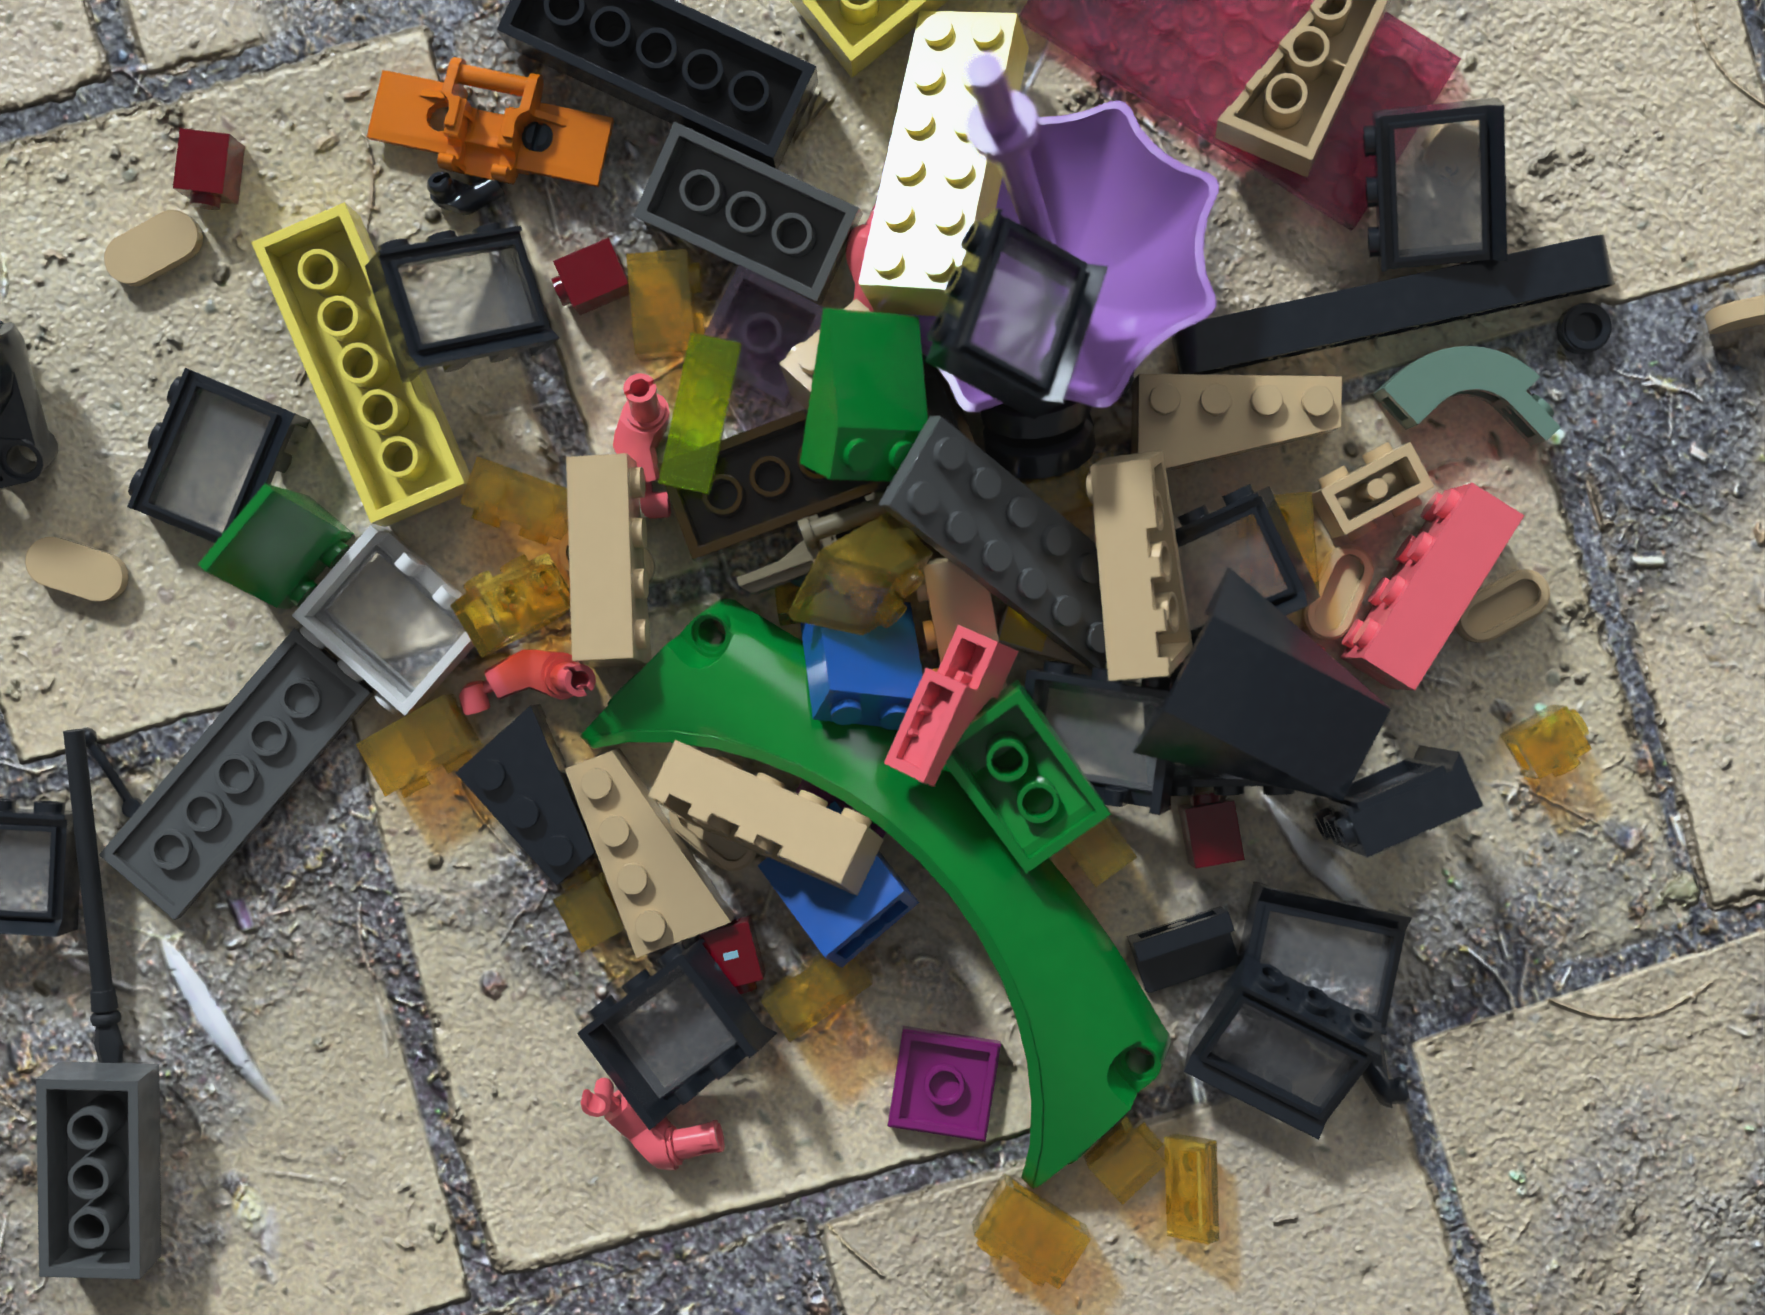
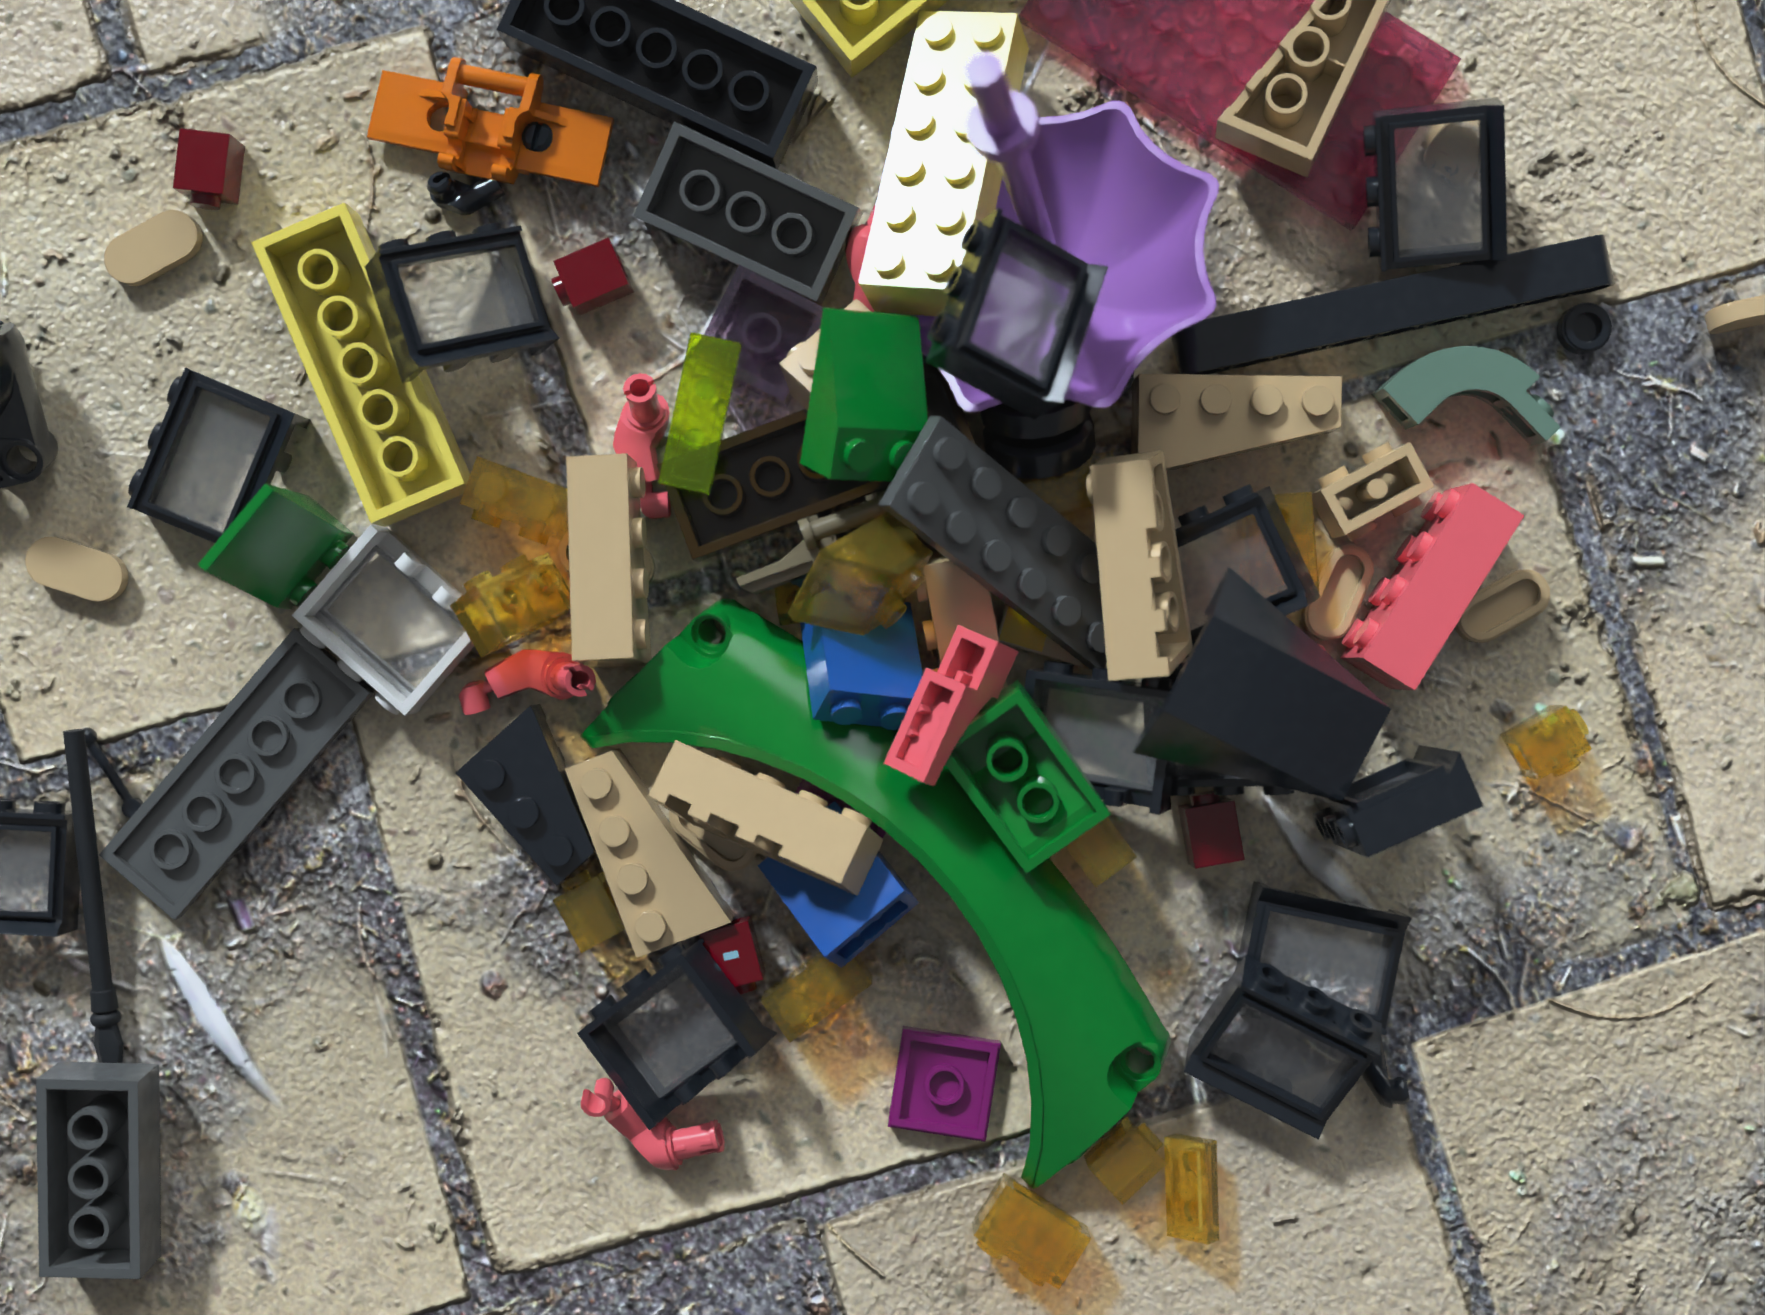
clear yellow brick [356,694,482,799] -> none
clear yellow brick [626,249,707,362] -> none
black panel [1127,906,1239,993] -> none

